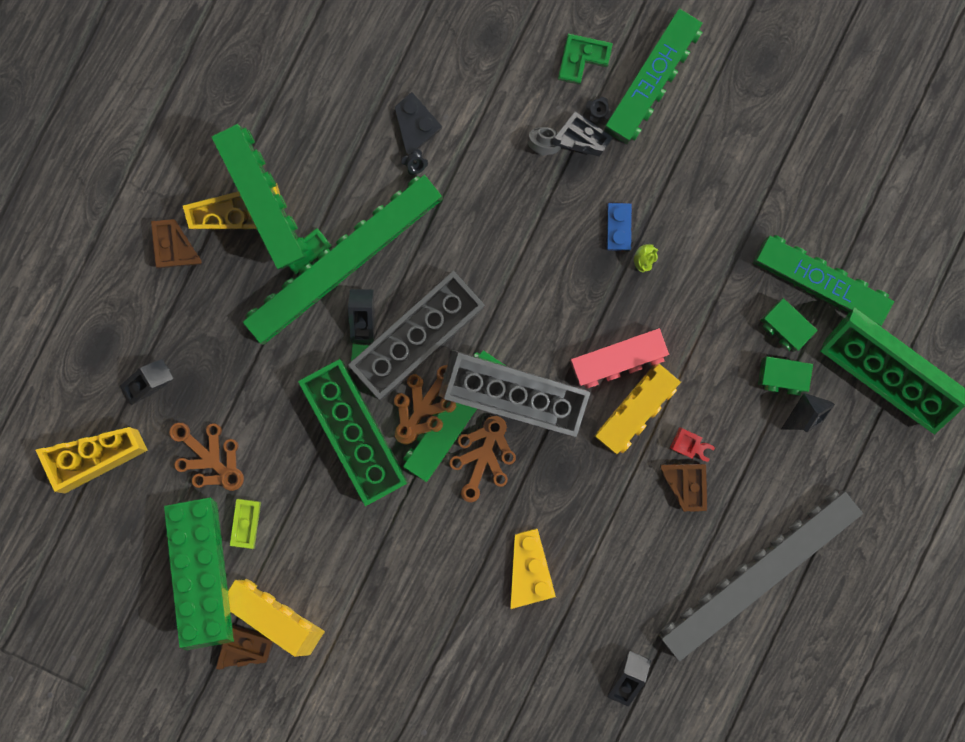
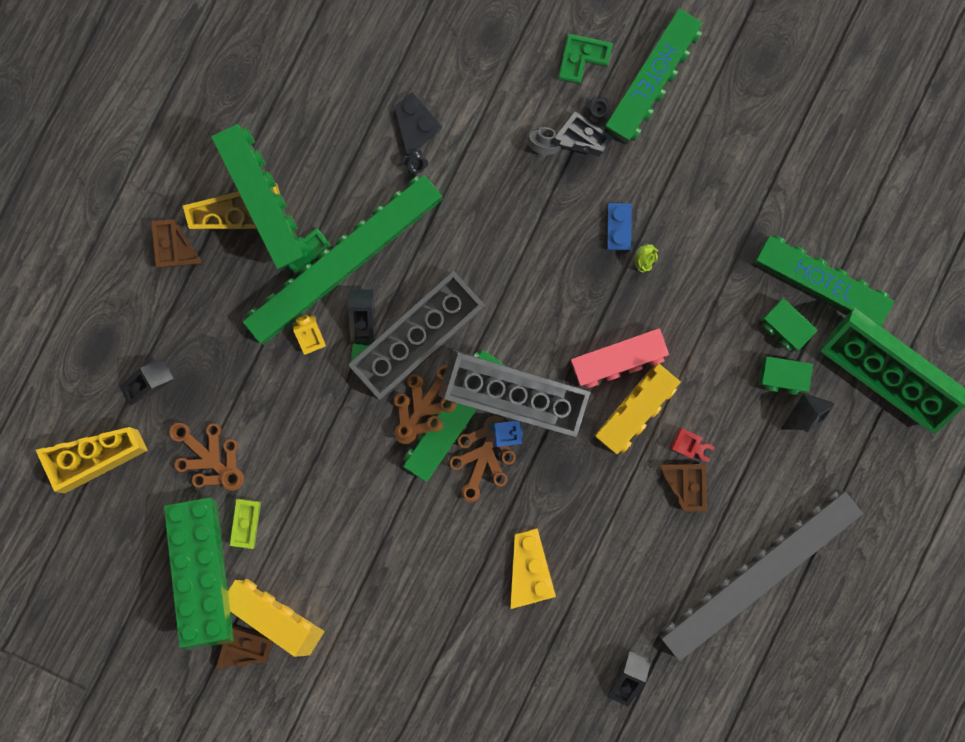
green brick [298,359,409,506] -> none
none -> yellow bracket [293,315,326,355]
none -> blue bracket [490,421,523,447]

